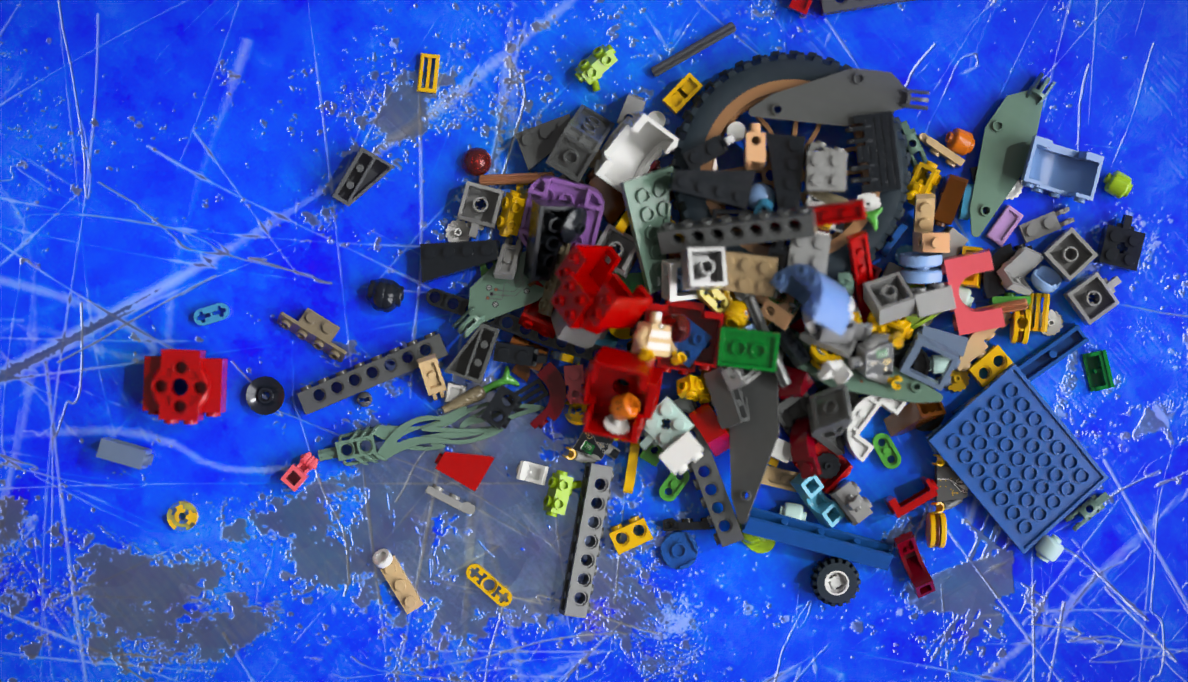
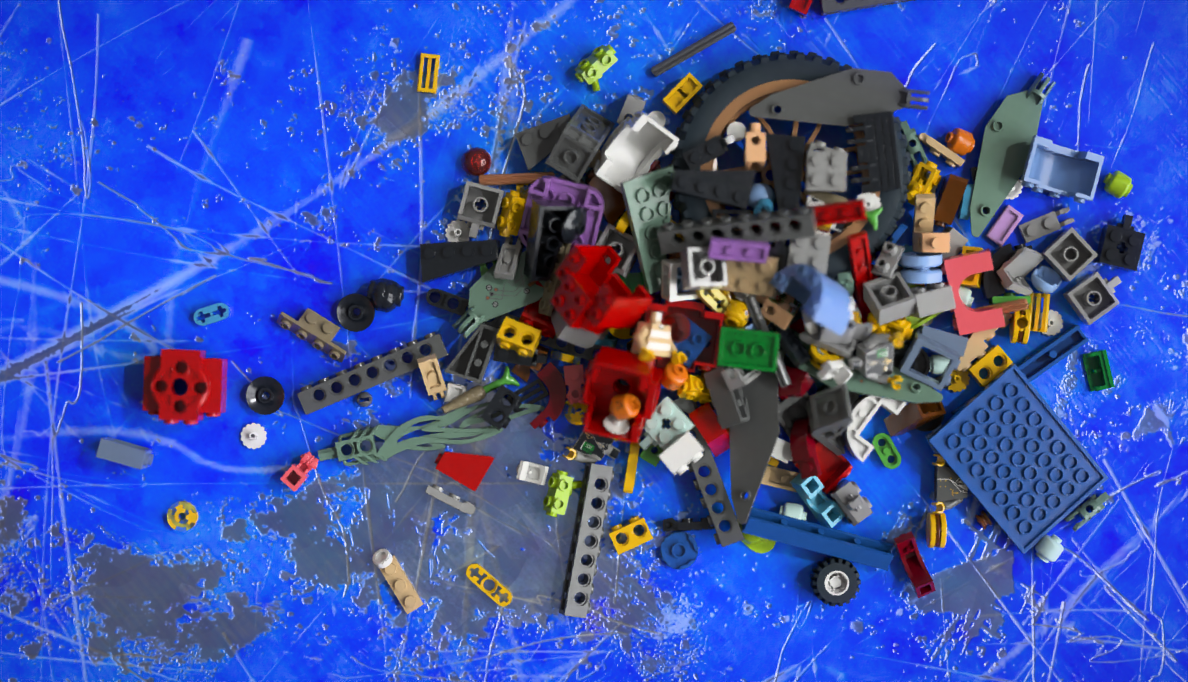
dark grey wedge [331,147,395,206] -> none
bright green plate [659,470,690,501] -> none
black piece [817,453,841,479] -> none
red panel [884,476,938,518] -> none
none -> white piece [241,423,267,449]
none -> black dish [337,293,375,332]
none -> yellow brick [496,317,541,357]
none -> orange head [660,362,688,390]
none -> medium lavender hinge [707,237,770,263]
none -> light grey hips [872,241,904,280]
none -> reddish brown bush [975,510,992,530]

